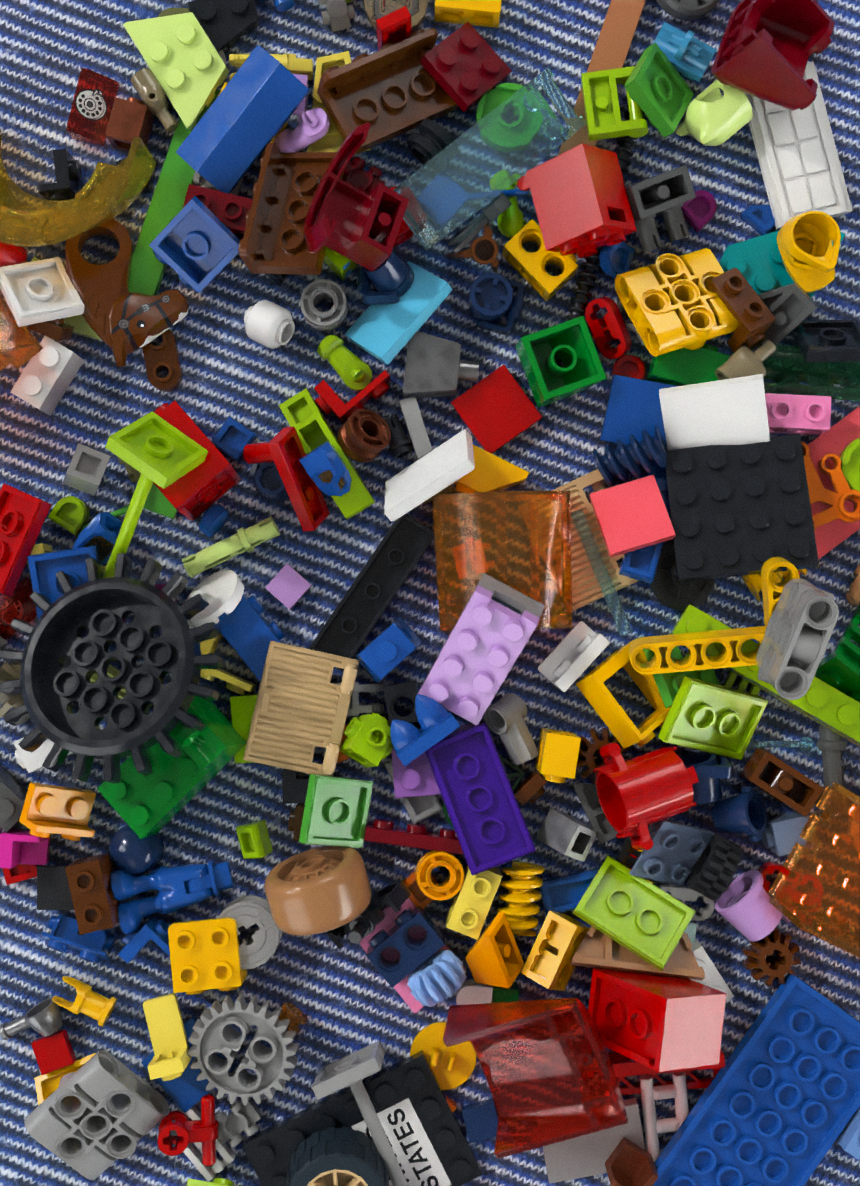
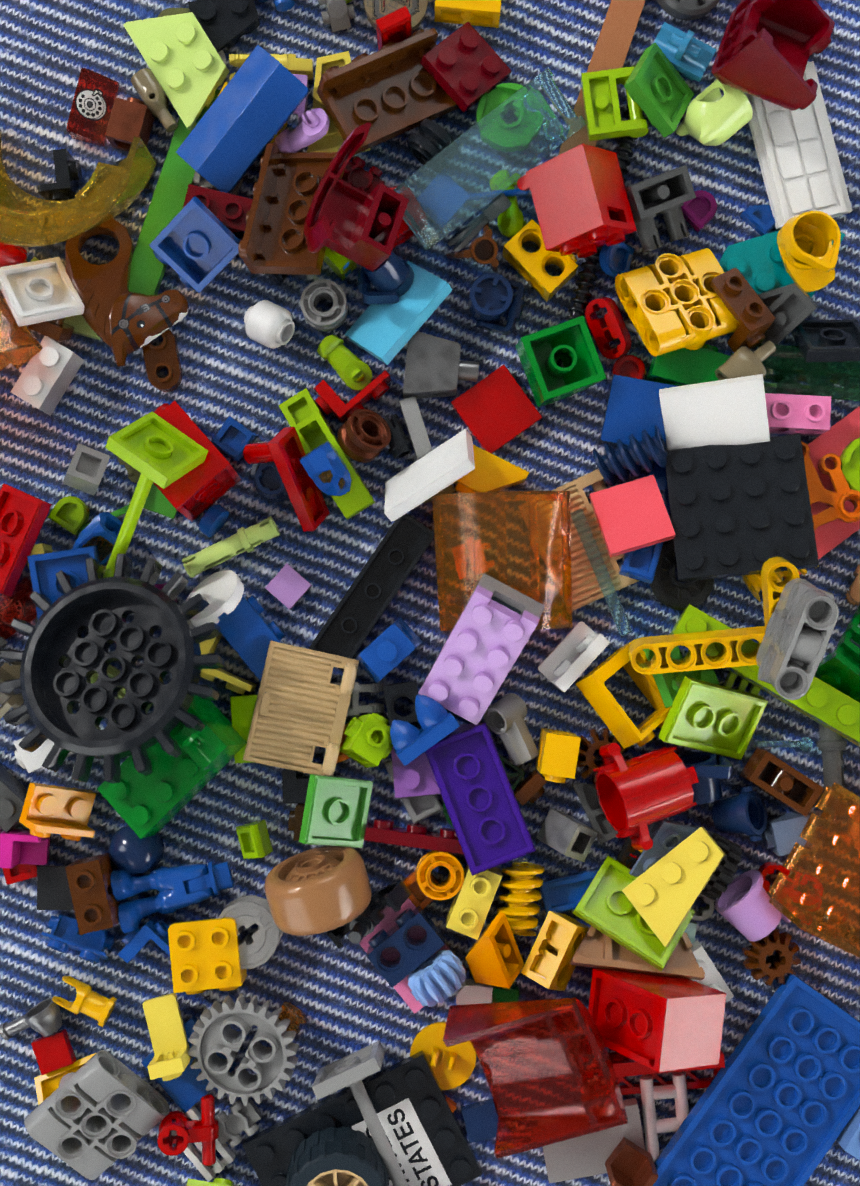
none -> light yellow wing [622,827,725,947]

